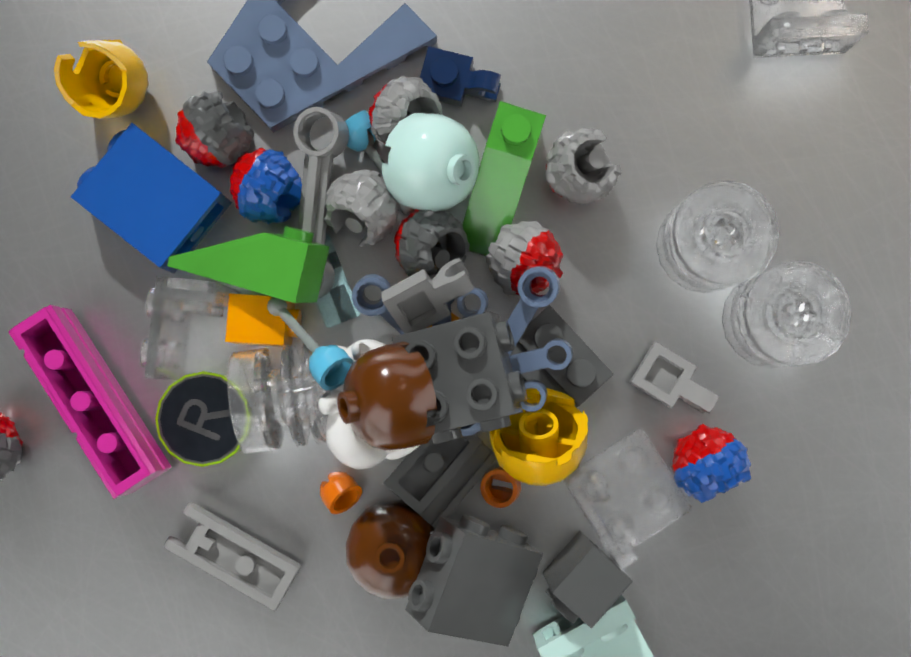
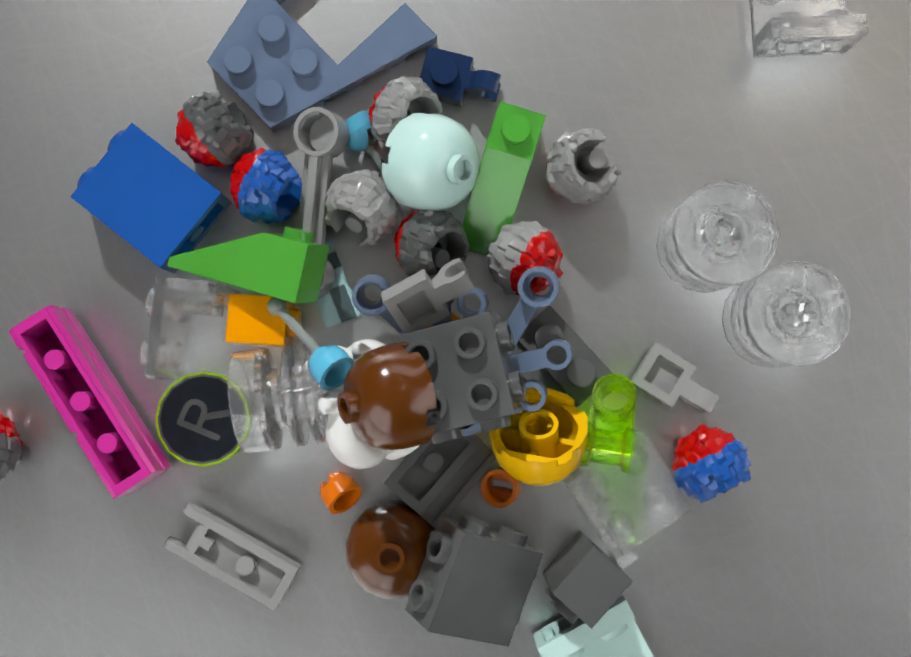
yellow helmet [54,40,149,119] -> none
none -> clear neon green piece [581,374,637,473]

